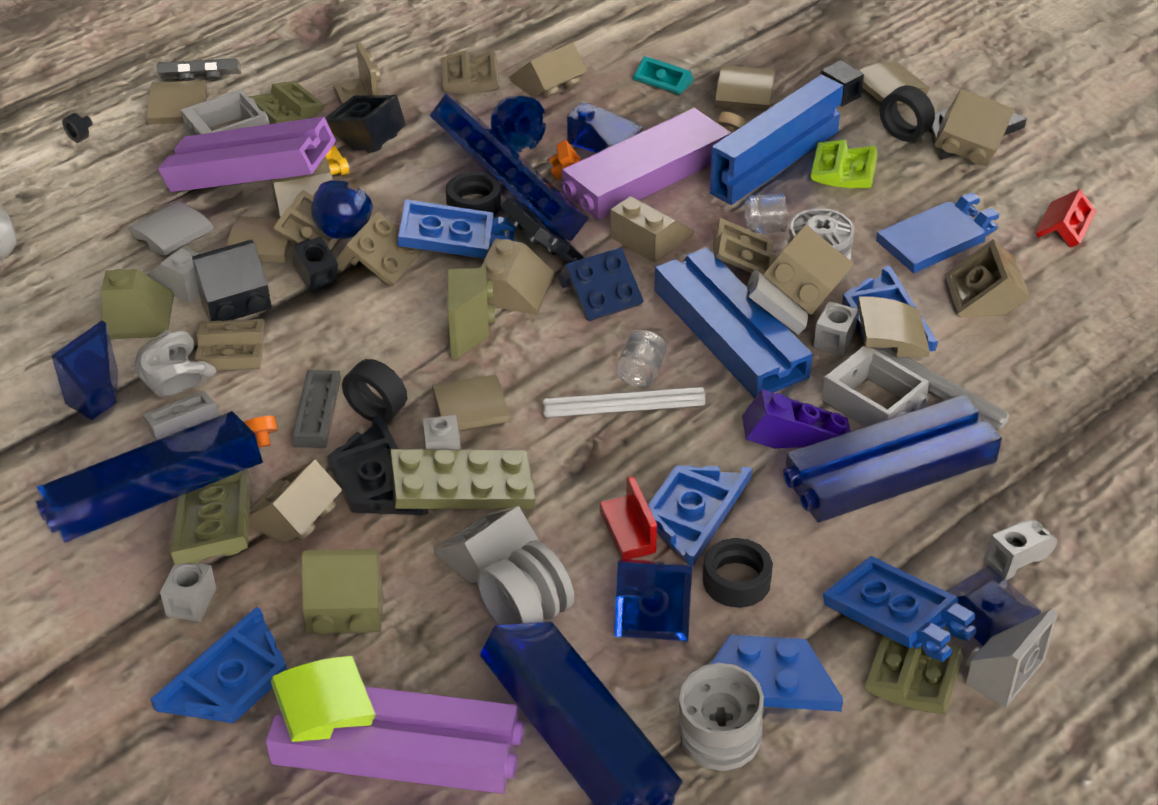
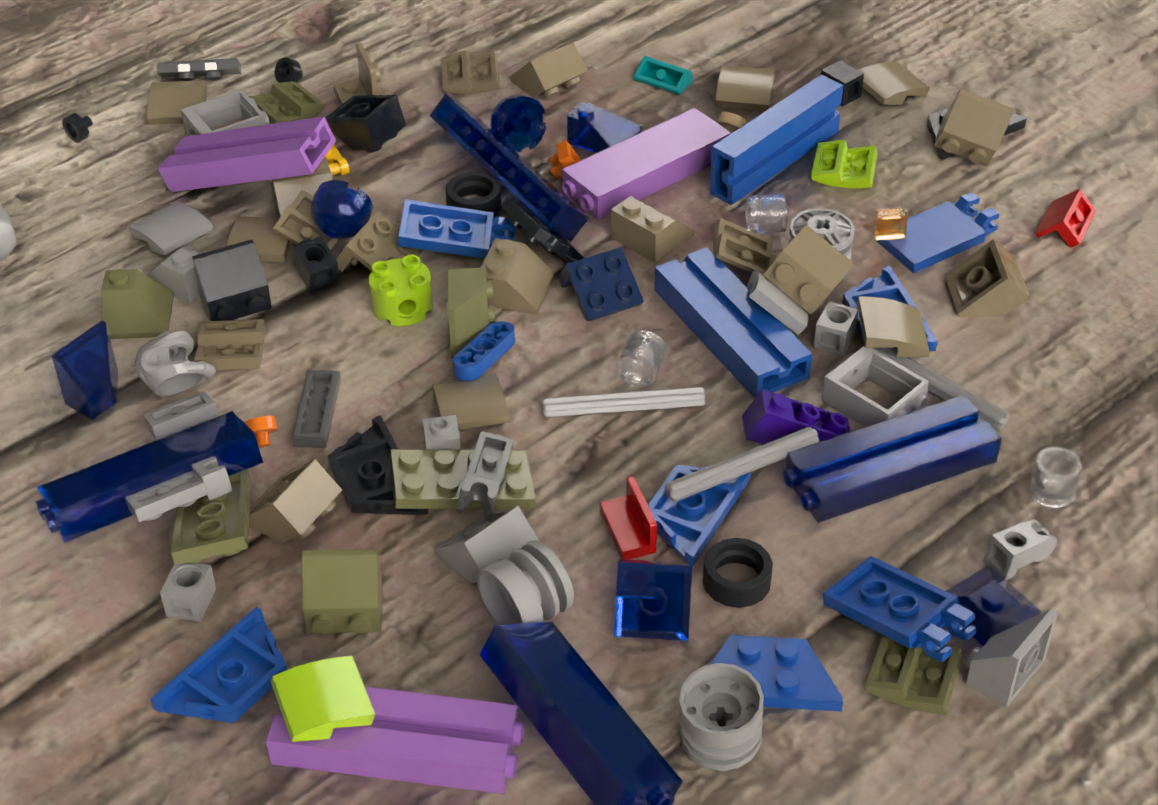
black tyre [342,359,408,423] -> none
black tyre [879,85,935,142] -> none
none -> light grey plate [125,457,232,522]
none -> black tile [274,57,303,83]
none -> lime brick [369,255,433,326]
none -> blue beam [452,321,515,381]
none -> plate [458,431,514,517]
none -> light grey axle [665,427,819,502]
none -> clear orange tile [874,207,908,240]
none -> clear piece [1029,447,1082,508]

